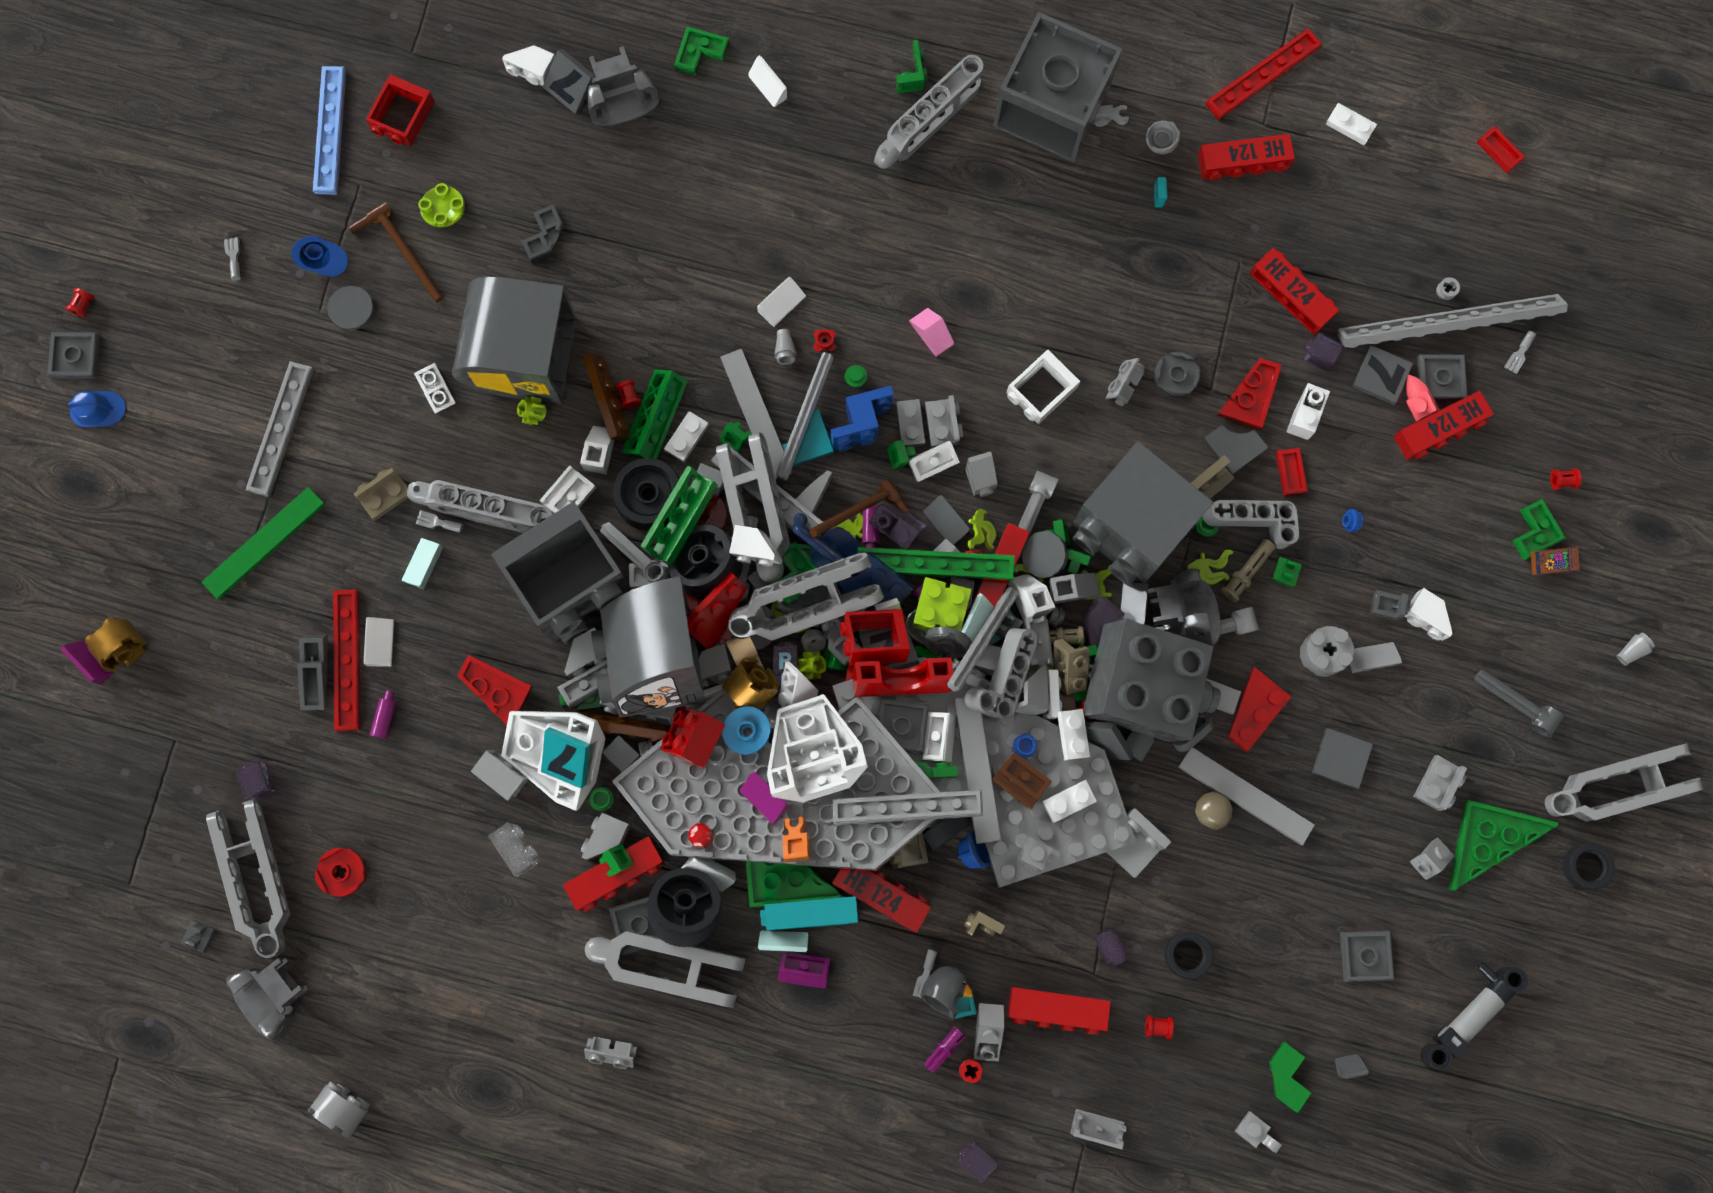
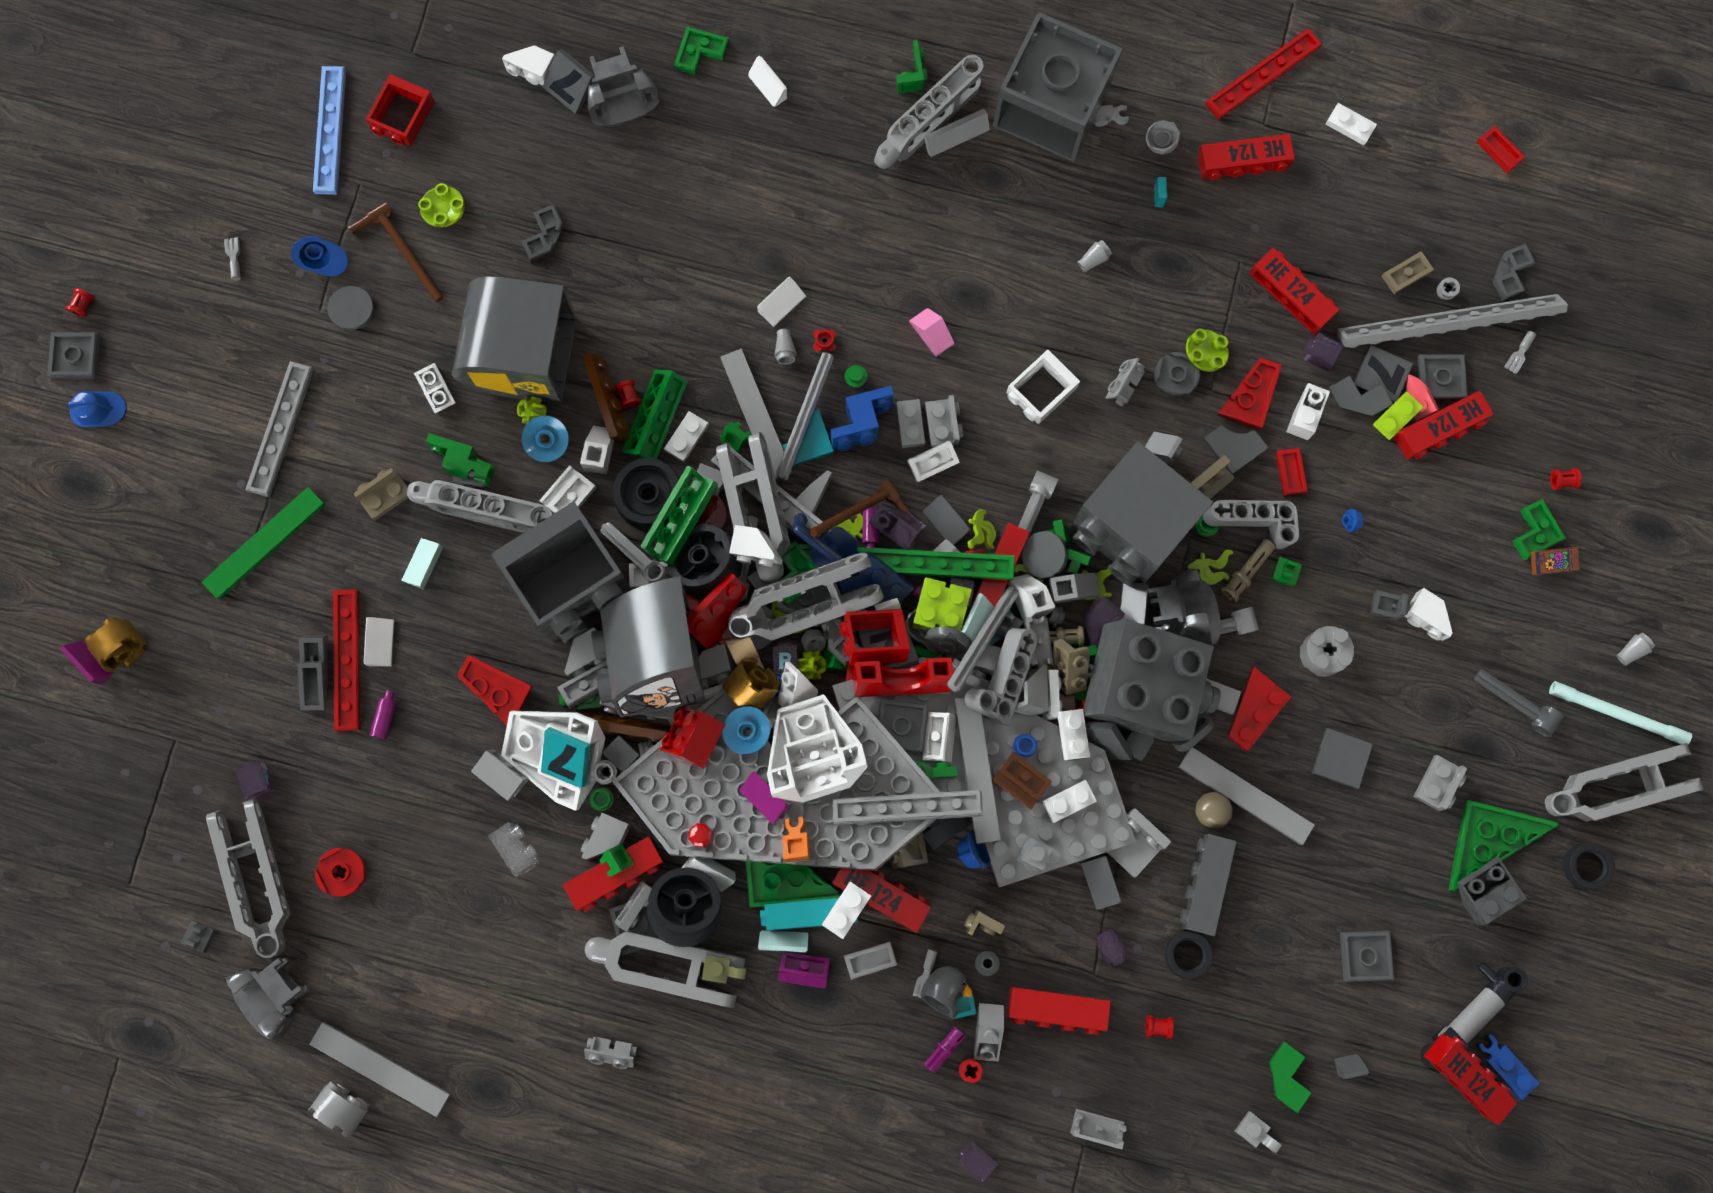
light grey piece [416,510,463,533] -> none
green tile [887,440,916,471] -> none
light grey slope [965,451,998,497] -> none
light grey slope [1350,642,1402,673] -> none
light grey bracket [1410,838,1454,880] -> none
none -> light grey tile [309,1022,451,1117]
none -> green plate [426,433,494,488]
none -> dark azure dish [522,416,569,462]
none -> light grey cone [593,760,617,784]
none -> light grey plate [615,881,652,932]
none -> olive plate [702,954,747,984]
none -> white plate [822,882,871,939]
none -> light grey tile [844,941,897,980]
none -> light grey tile [924,109,990,157]
none -> dark grey plate [975,951,999,976]
none -> light grey cone [1077,240,1112,272]
none -> dark grey slope [1081,856,1121,910]
none -> light grey slope [1145,432,1182,466]
none -> dark grey brick [1180,834,1237,937]
none -> lime dish [1186,329,1229,372]
none -> dark grey tile [1329,376,1393,416]
none -> lime plate [1373,391,1423,440]
none -> dark tan plate [1382,251,1434,294]
none -> red brick [1424,1034,1517,1126]
none -> dark grey slope [1457,857,1527,925]
none -> blue plate [1476,1034,1539,1100]
none -> dark grey tile [1493,243,1535,302]
none -> light aqua piece [1549,681,1692,744]

